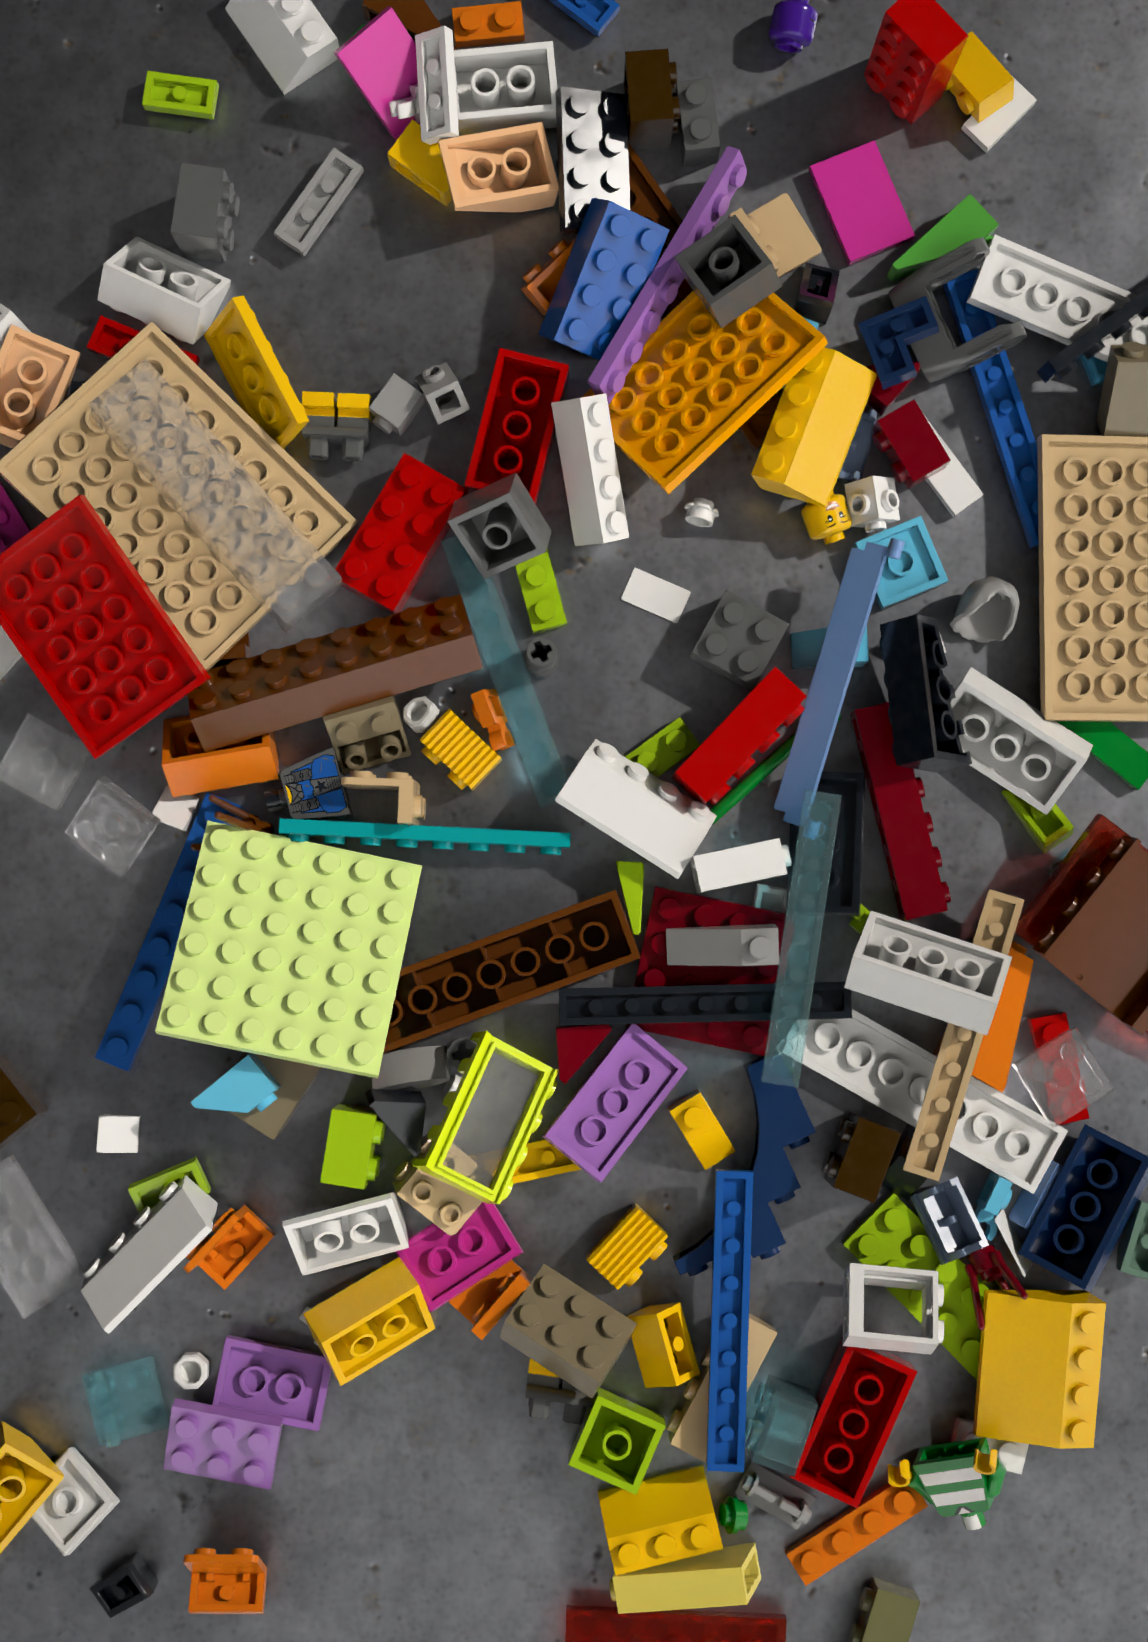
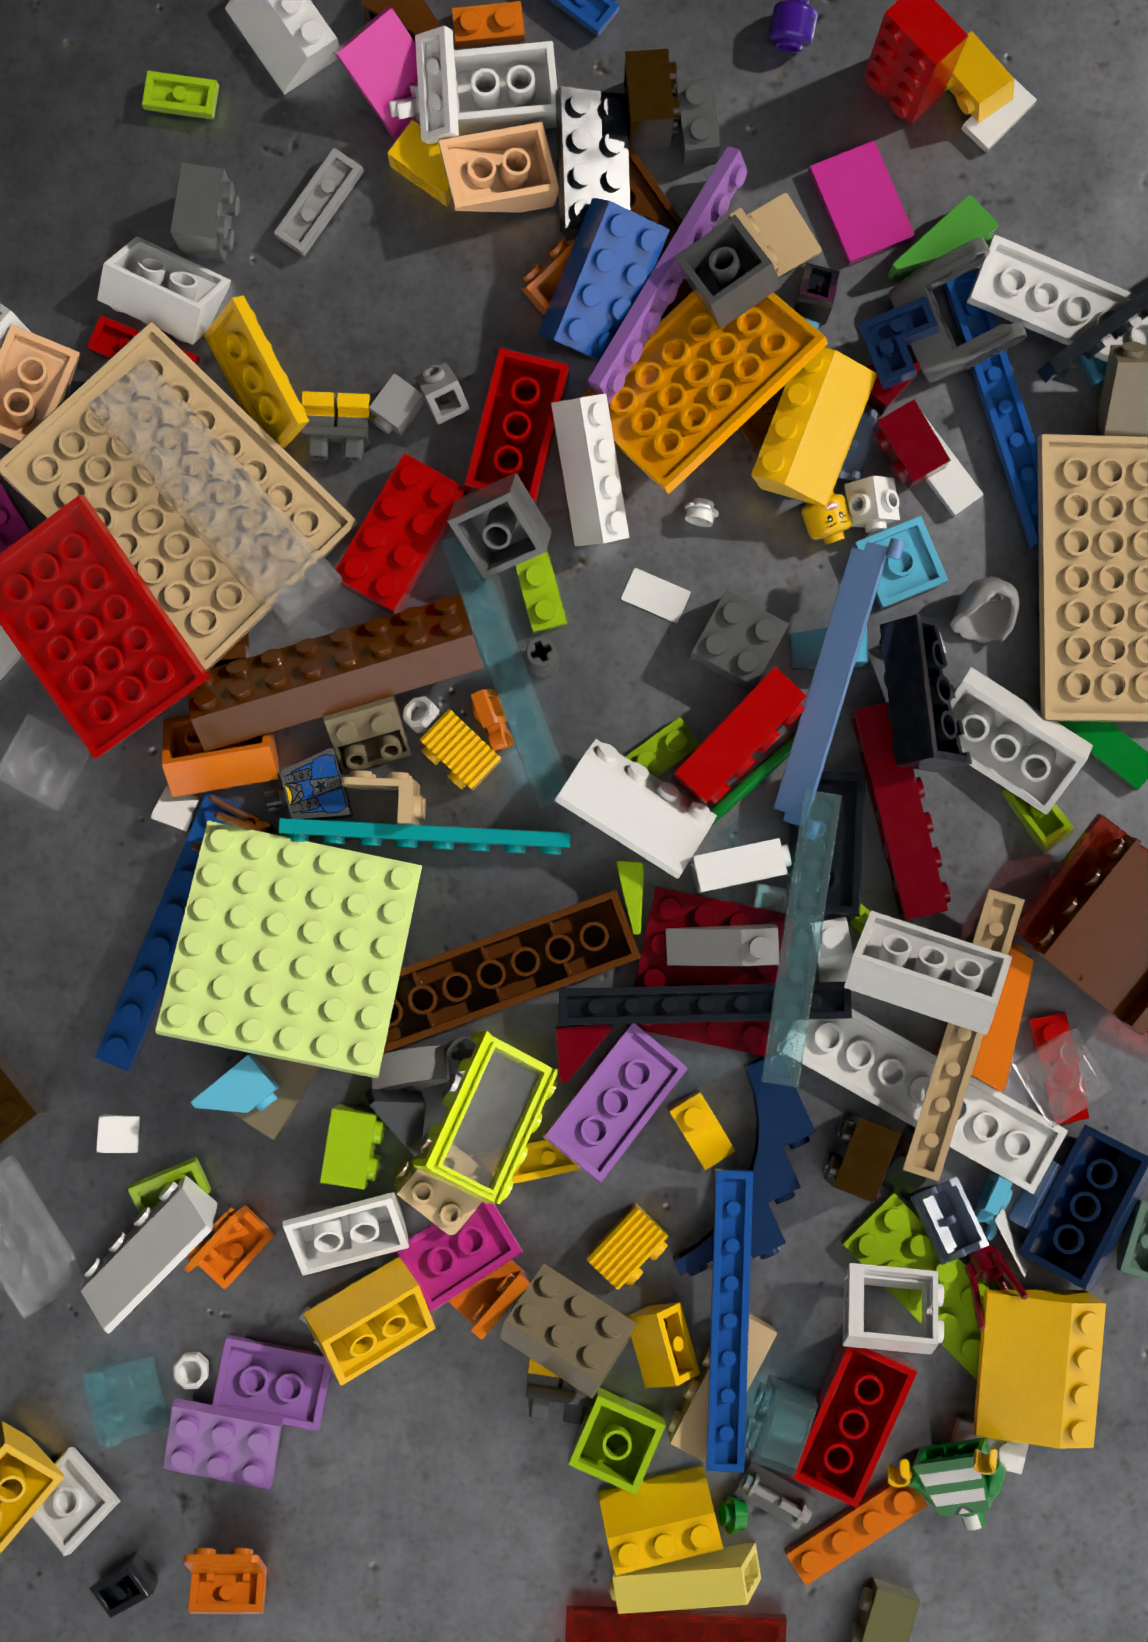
clear plate [65,776,161,877] -> none
none -> white slope [806,917,853,982]

